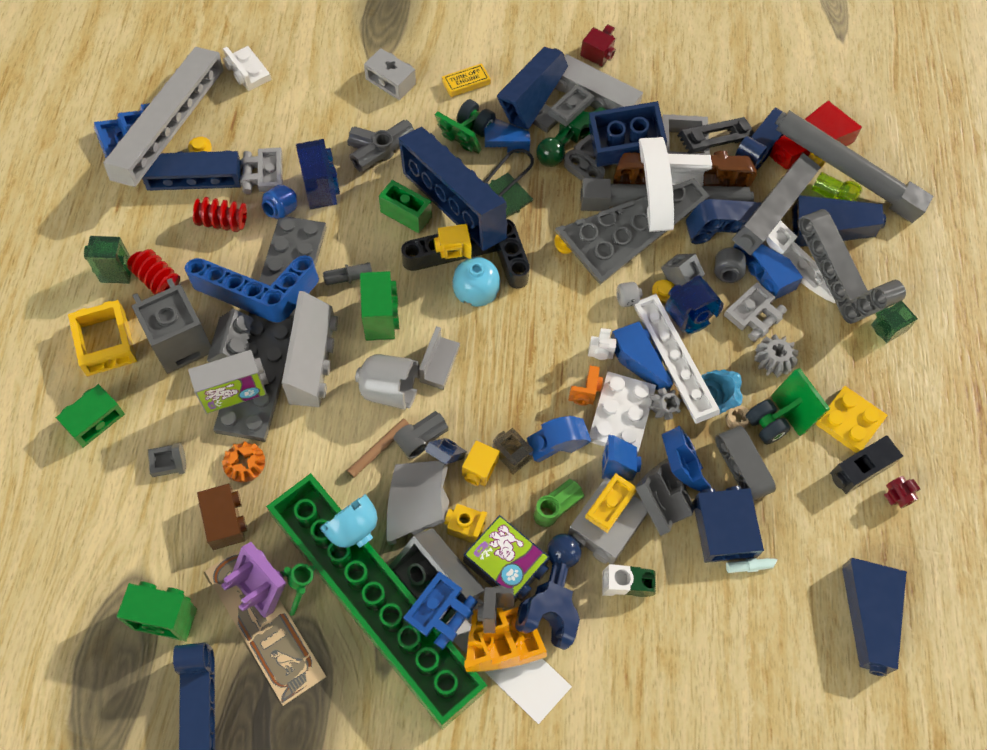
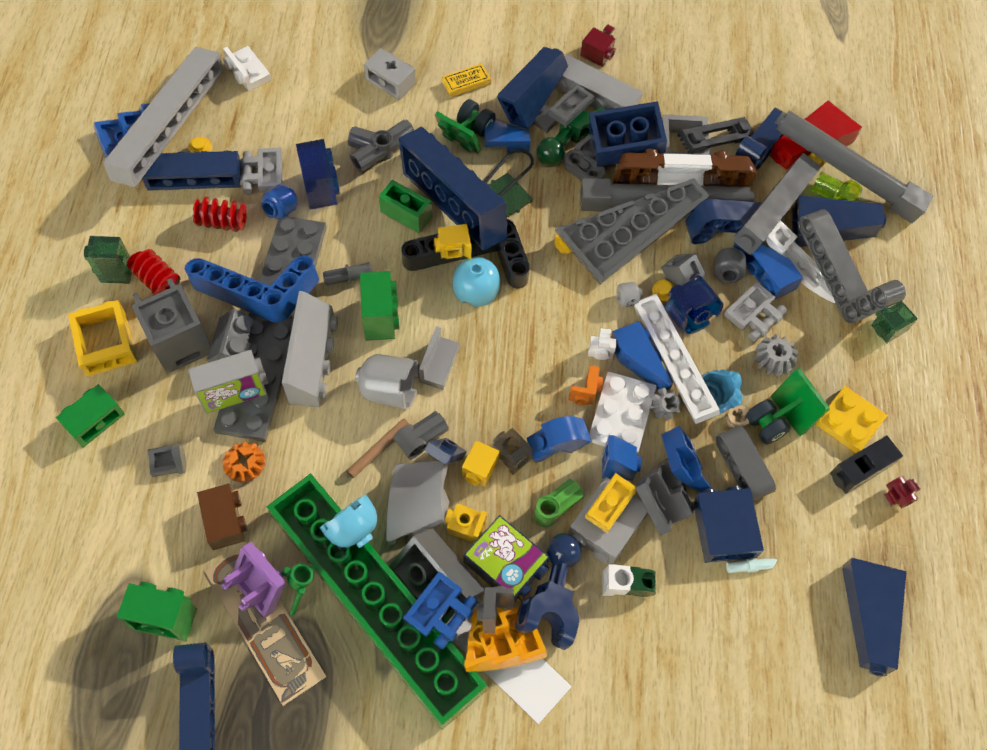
white slope [639,137,674,232] -> none

